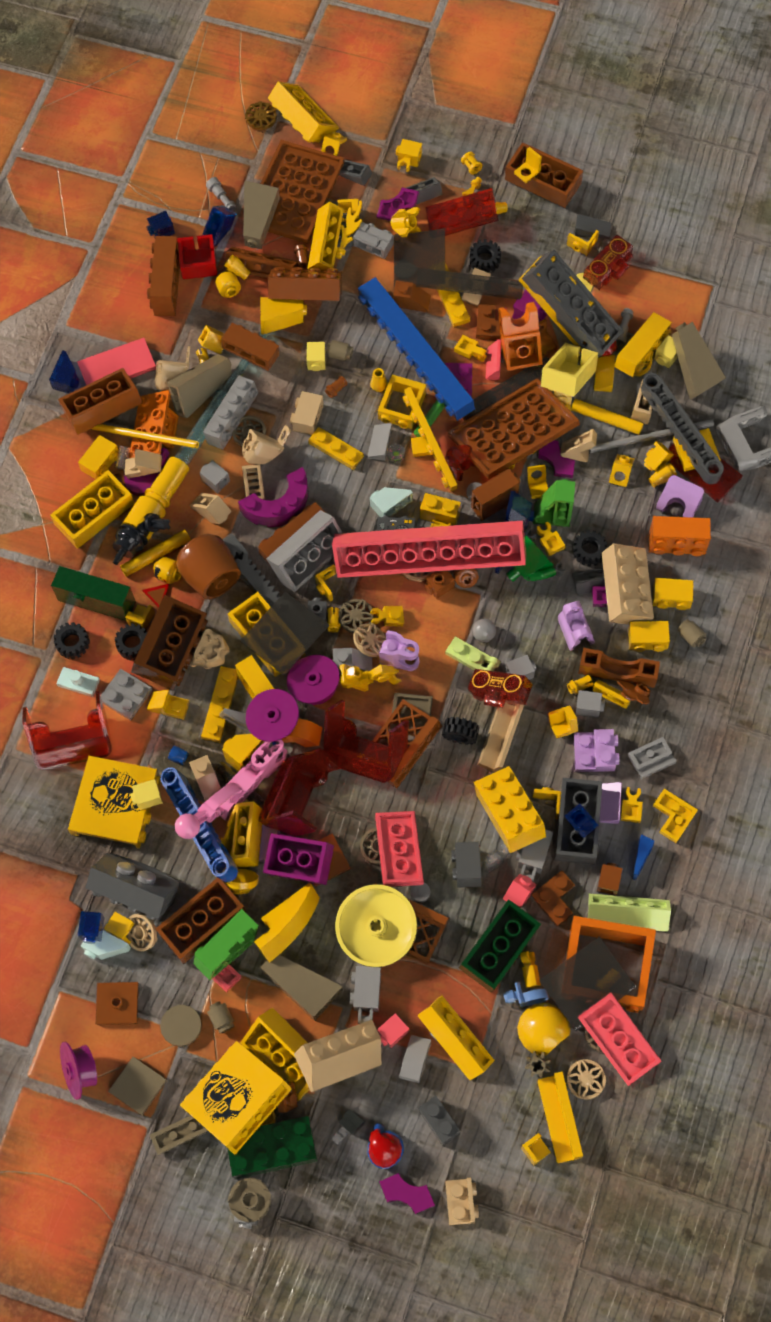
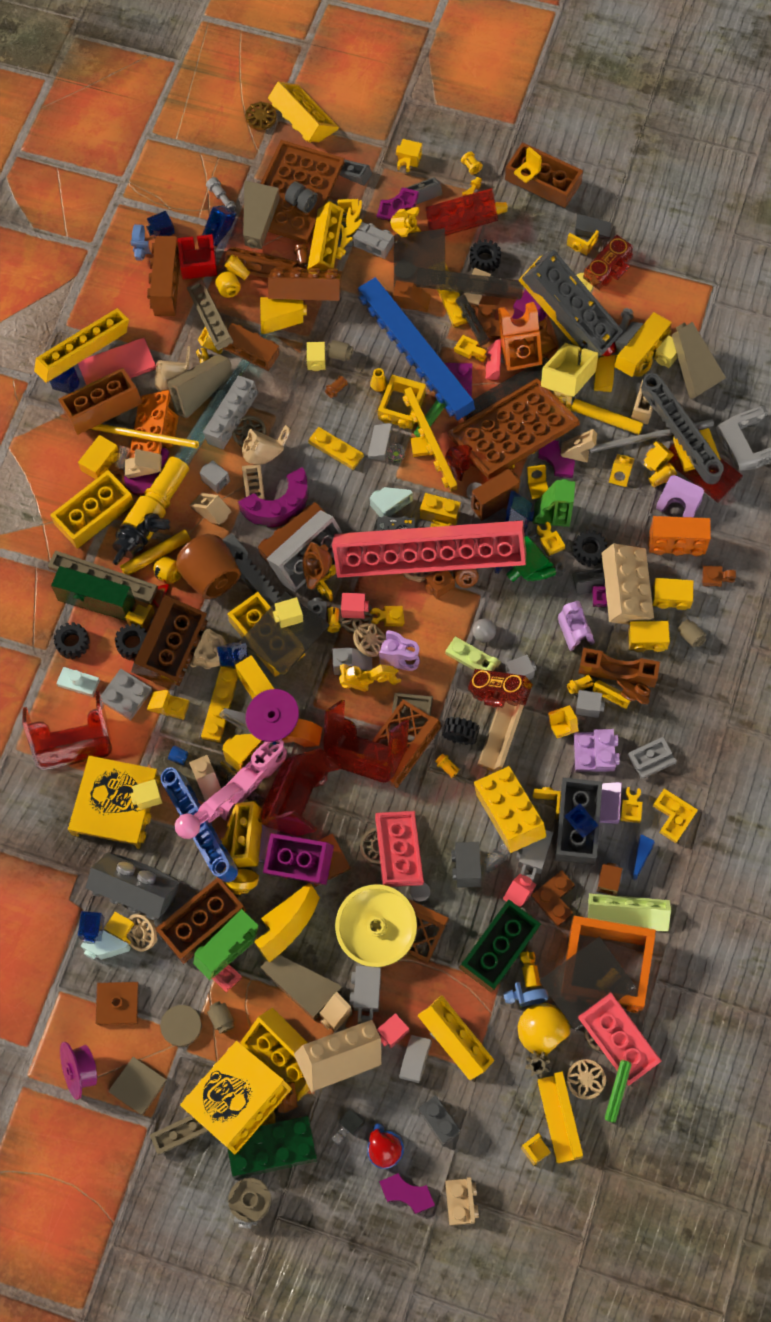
magenta piece [287,655,340,705] -> none
tan brick [290,391,324,435] -> none
yellow bracket [321,132,347,156] -> none
none -> yellow brick [34,308,129,383]
none -> dark tan plate [48,550,158,604]
none -> medium blue piece [131,224,151,261]
none -> dark tan plate [187,279,233,351]
none -> clear blue brick [217,643,249,666]
none -> light yellow brick [273,597,303,628]
none -> dark grey wheel [285,181,318,213]
none -> dark orange hat [303,542,332,590]
none -> tan slope [320,992,353,1031]
none -> coral brick [341,593,369,619]
none -> yellow pin [435,754,460,778]
none -> clear smoke pin [456,295,490,346]
none -> bright green axle [605,1060,632,1123]
none -> dark grey slope [615,322,643,354]
none -> dark orange plate [702,566,736,587]

